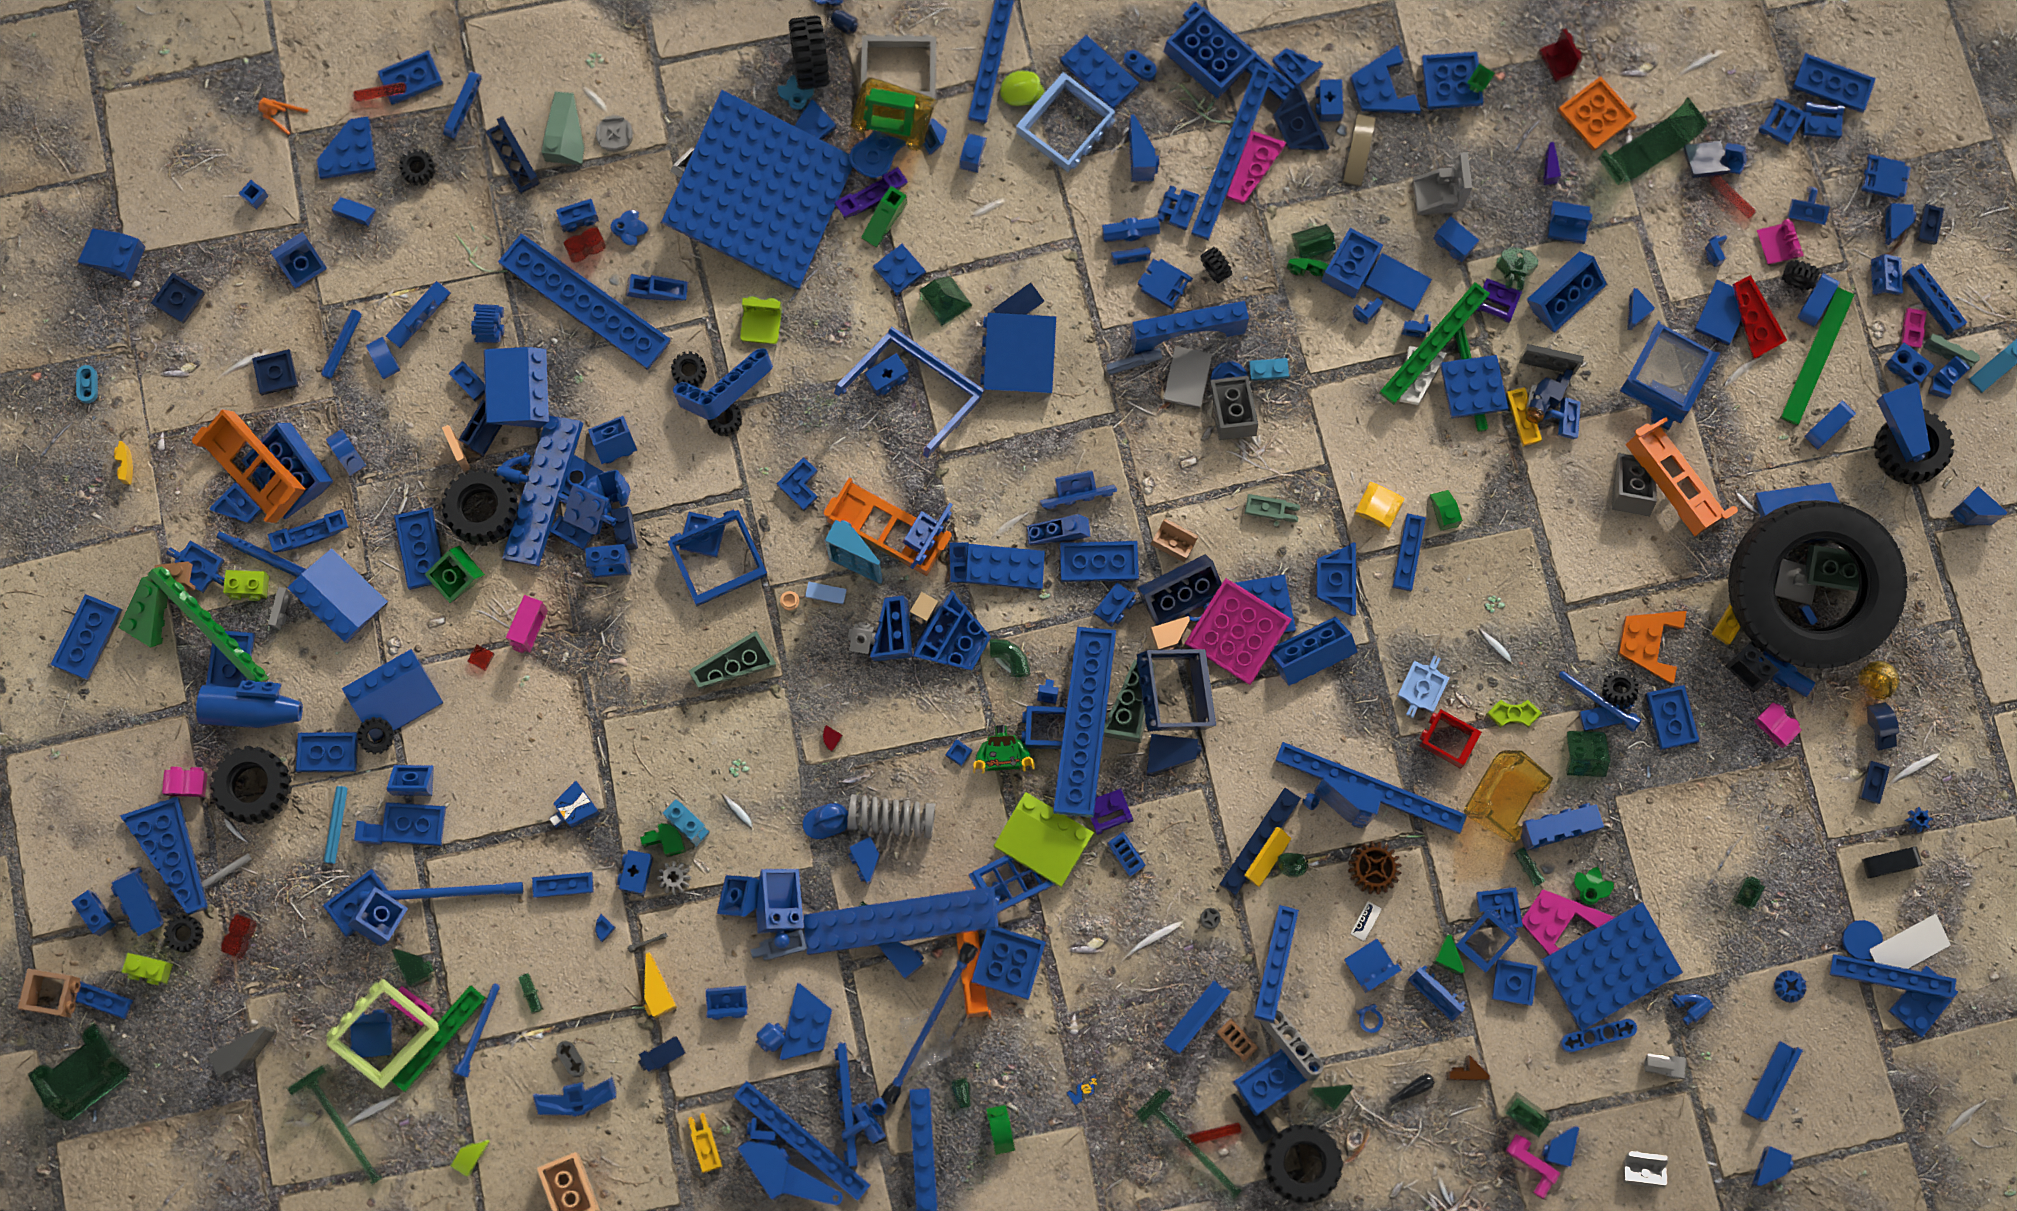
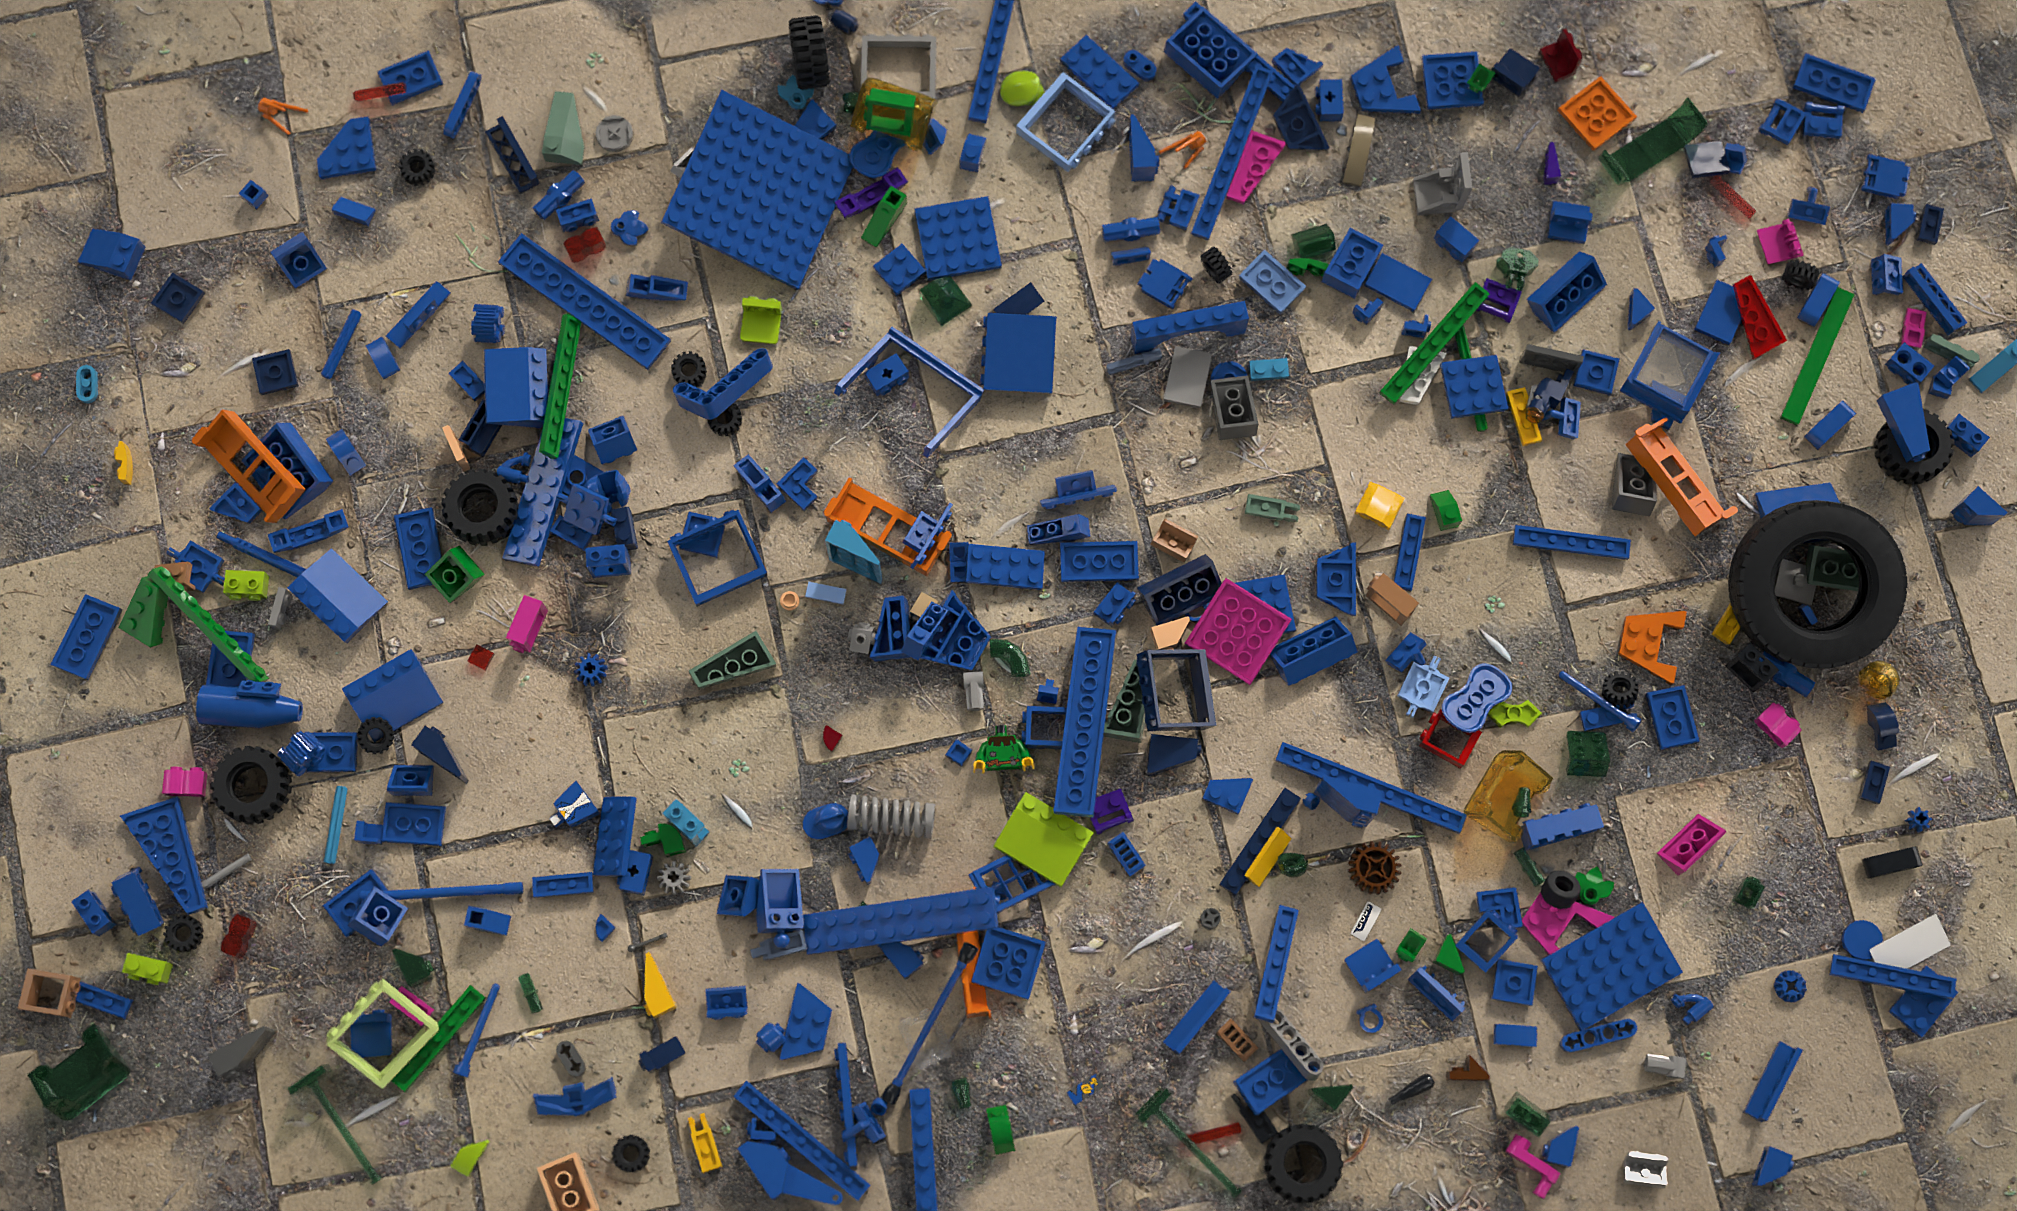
none -> blue brick [277,730,325,776]
none -> dark blue slope [411,726,469,784]
none -> blue slope [464,906,511,936]
none -> blue piece [532,170,585,220]
none -> green plate [539,314,581,459]
none -> blue gear [574,653,608,687]
none -> blue plate [593,796,637,877]
none -> black tyre [612,1135,650,1172]
none -> blue slope [733,454,786,513]
none -> clear green wheel [842,92,862,113]
none -> blue slope [901,601,949,661]
none -> blue plate [915,196,1002,281]
none -> light grey piece [963,672,984,711]
none -> orange plant [1159,131,1206,169]
none -> blue wing [1202,778,1253,814]
none -> medium blue plate [1239,250,1306,315]
none -> medium nougat window [1366,573,1419,626]
none -> blue plate [1386,632,1427,673]
none -> green bracket [1396,928,1427,963]
none -> plate [1442,663,1512,732]
none -> dark blue bracket [1491,48,1540,97]
none -> blue slope [1494,1024,1537,1047]
none -> clear green cone [1512,787,1532,818]
none -> blue plate [1513,525,1631,560]
none -> black tyre [1541,870,1581,909]
none -> blue tile [1573,349,1620,395]
none -> dark pink slope [1657,814,1726,876]
none -> blue brick [1946,414,1990,458]

